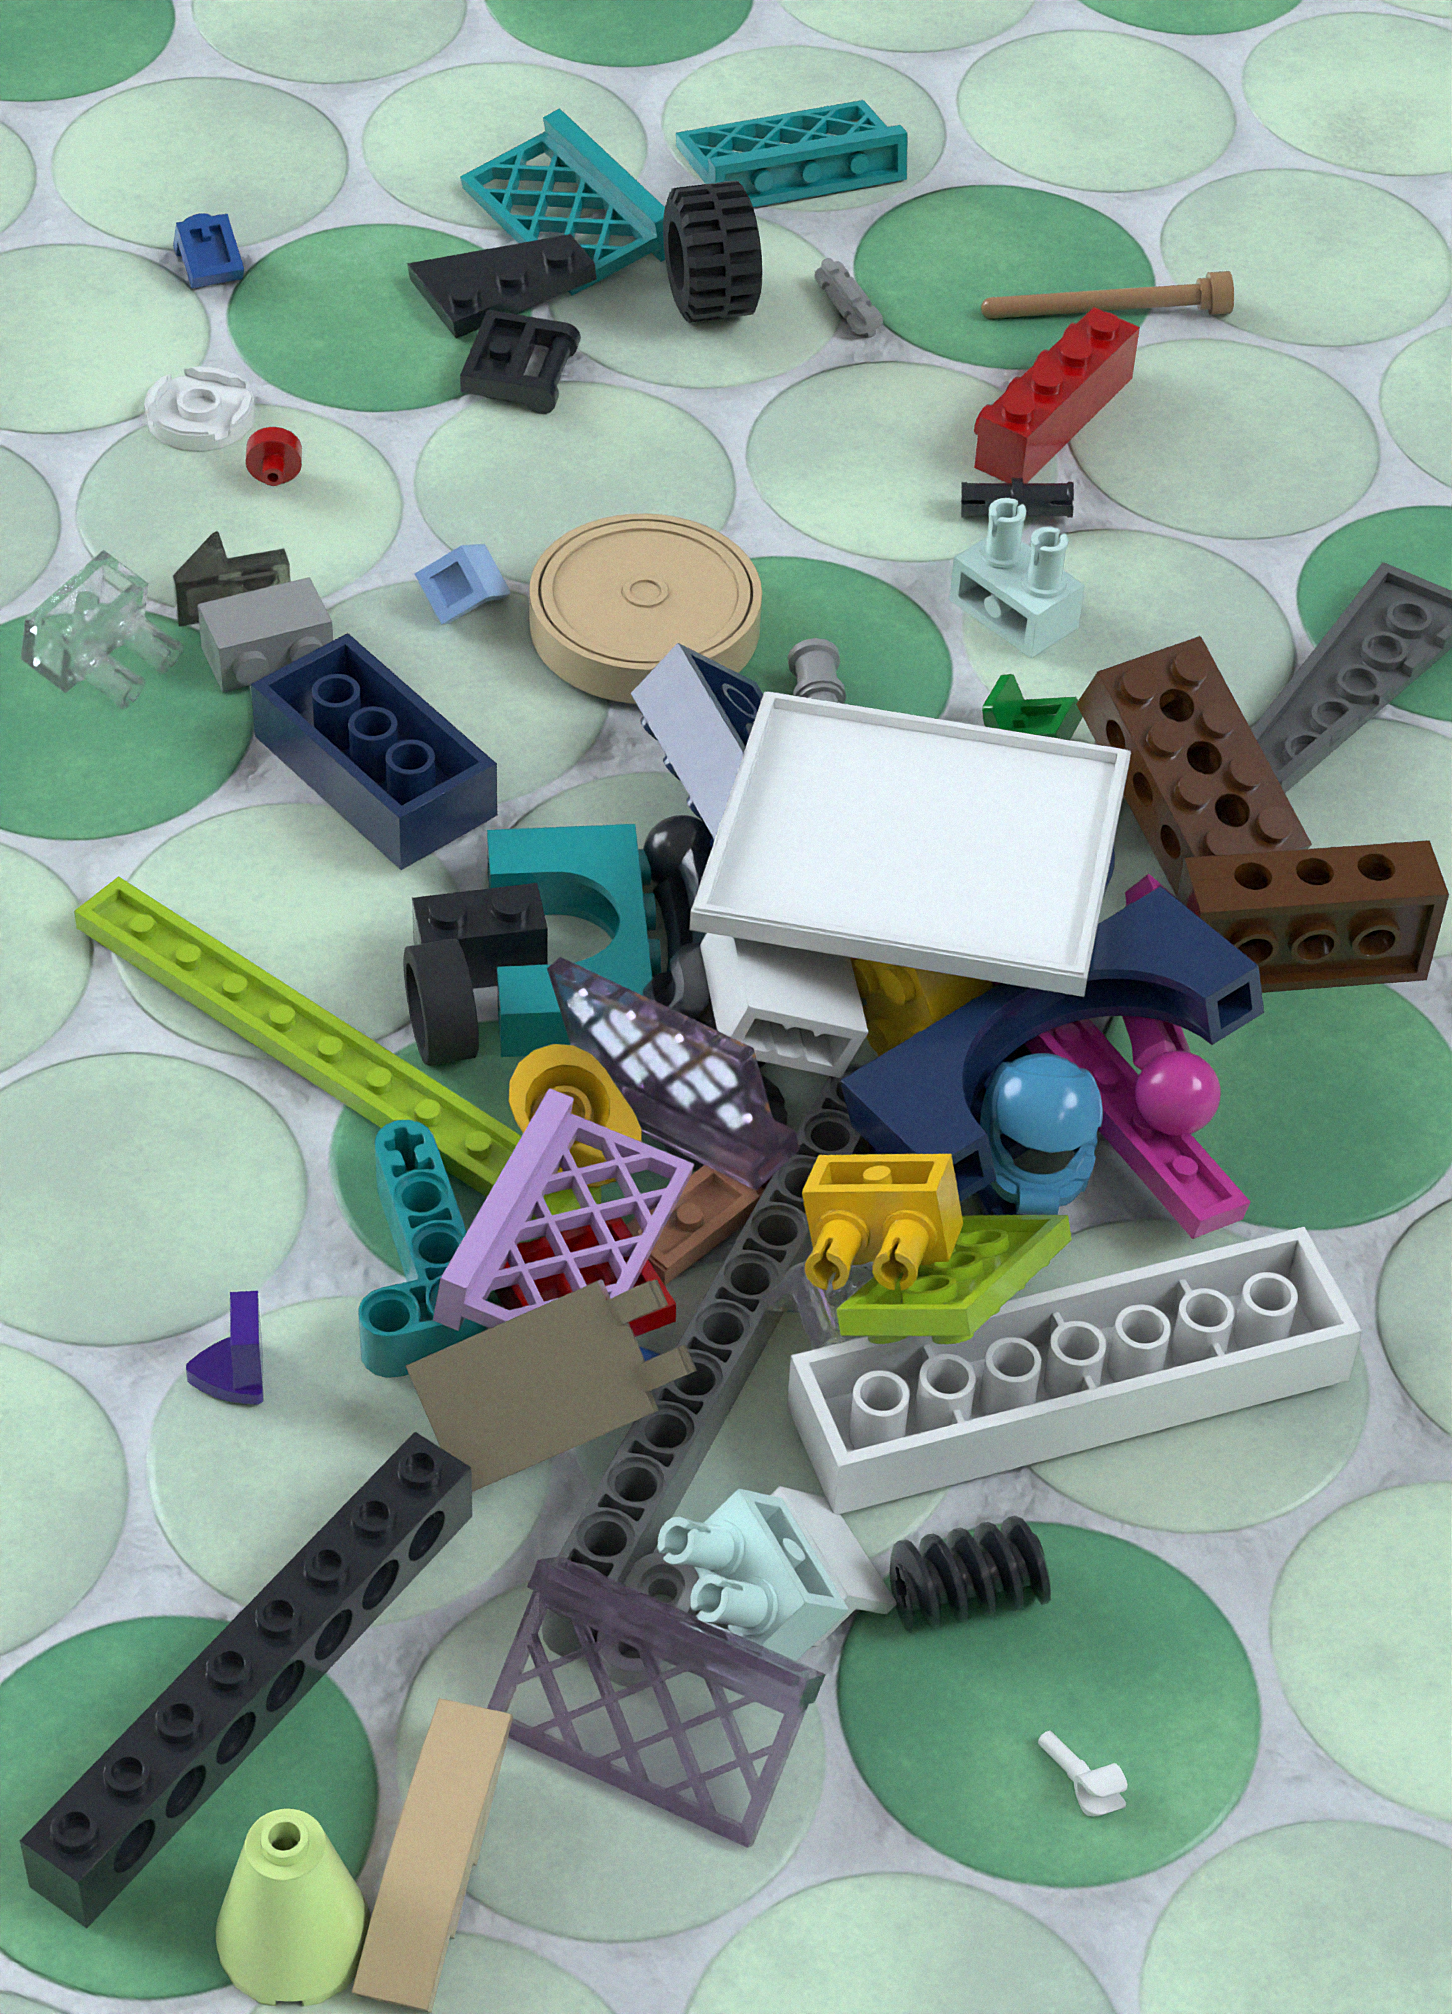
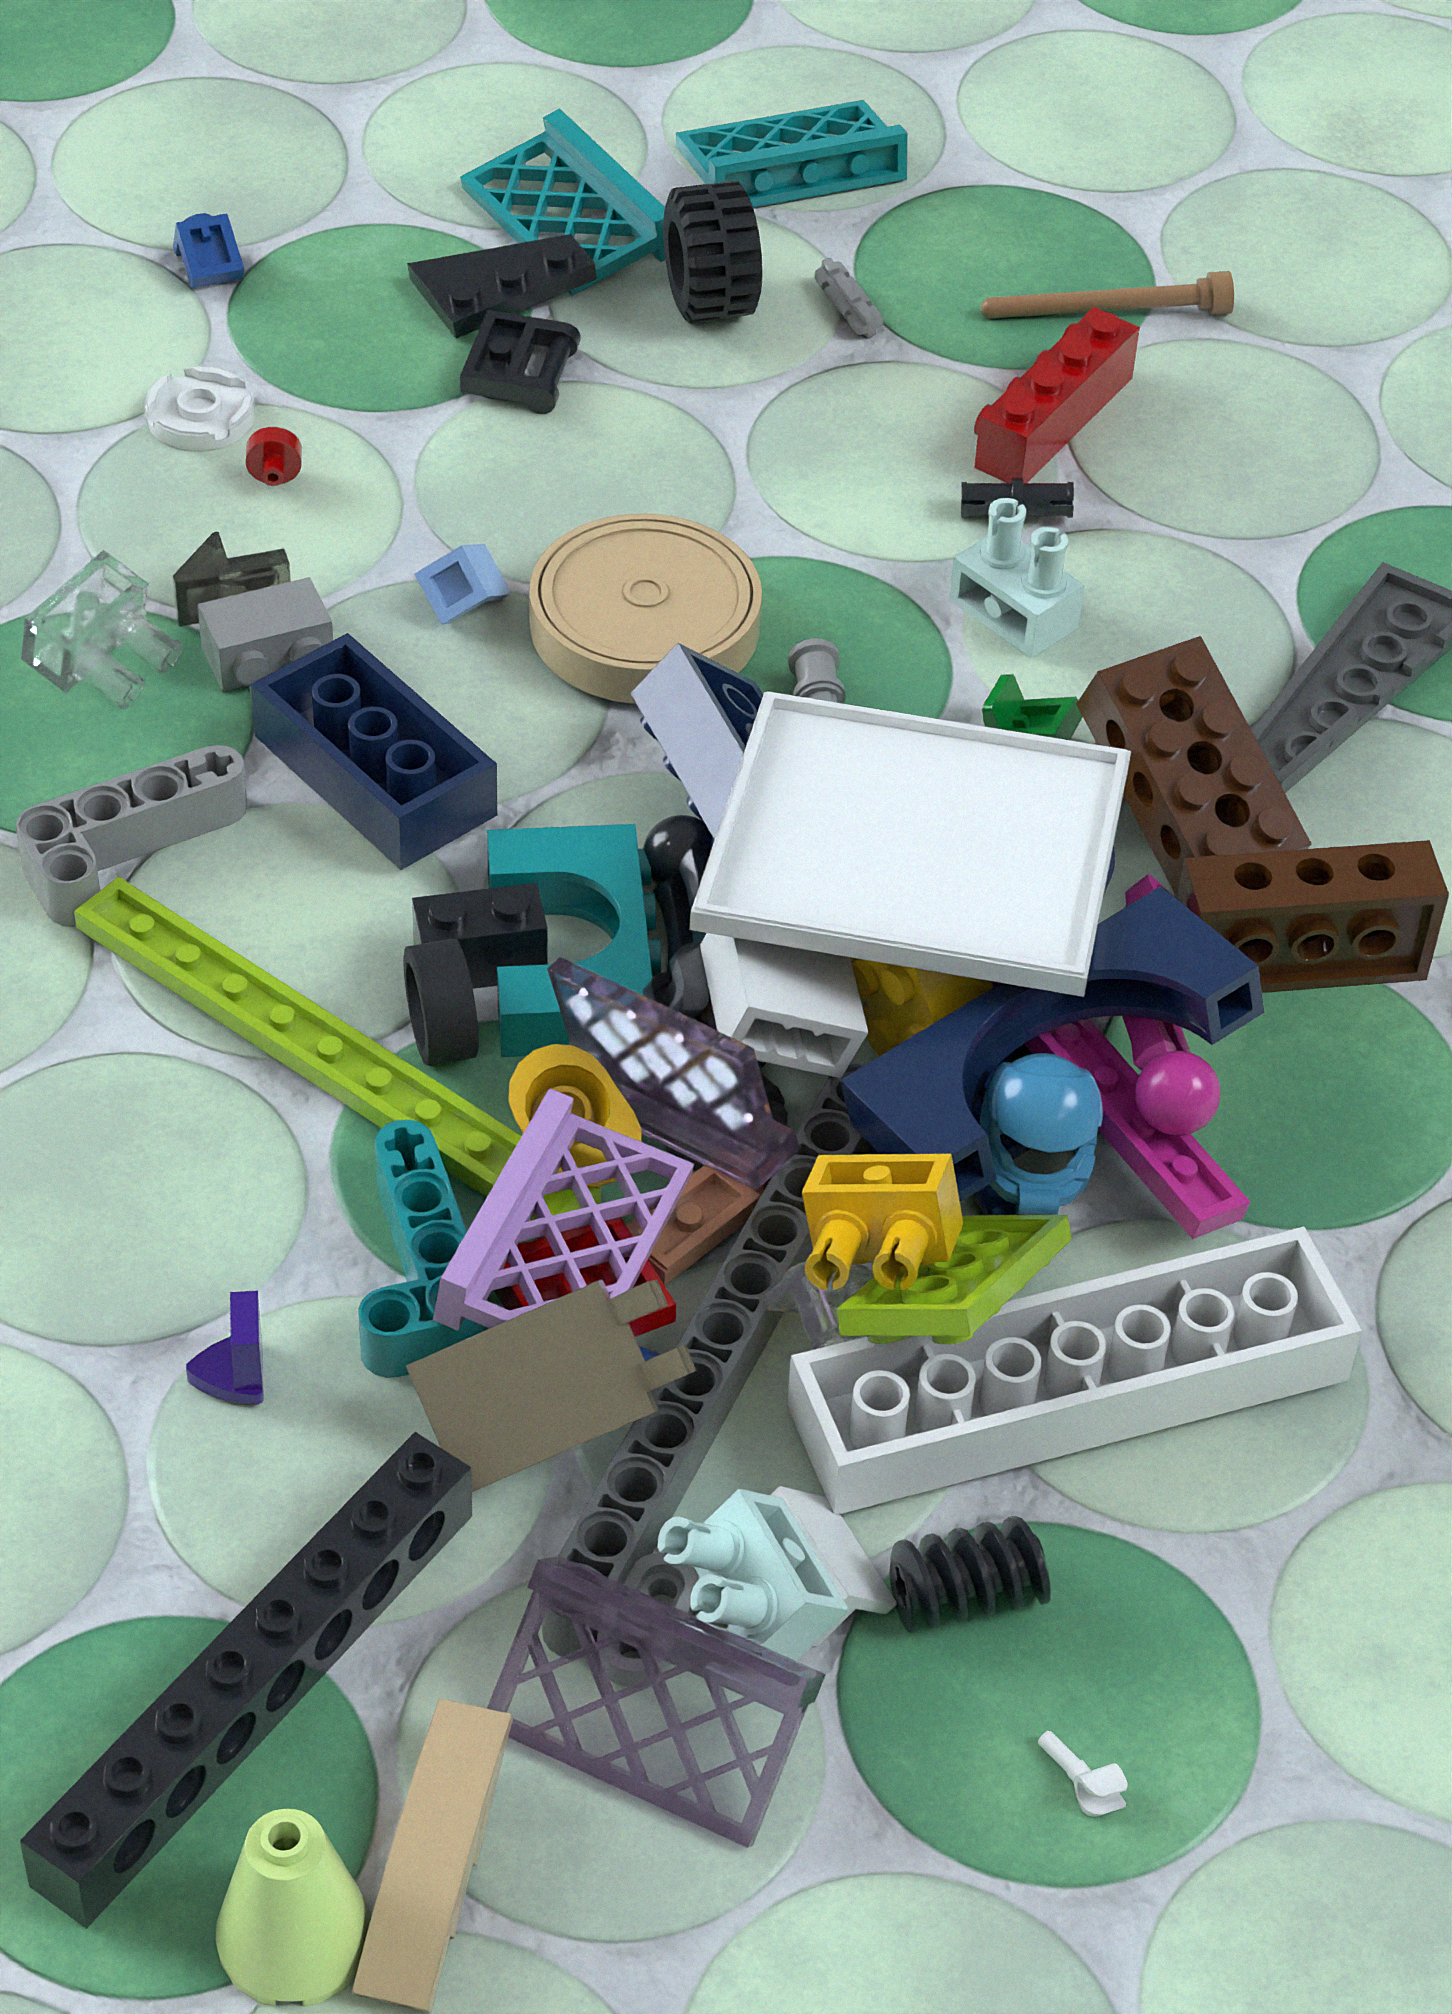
none -> light grey beam [16,745,247,927]

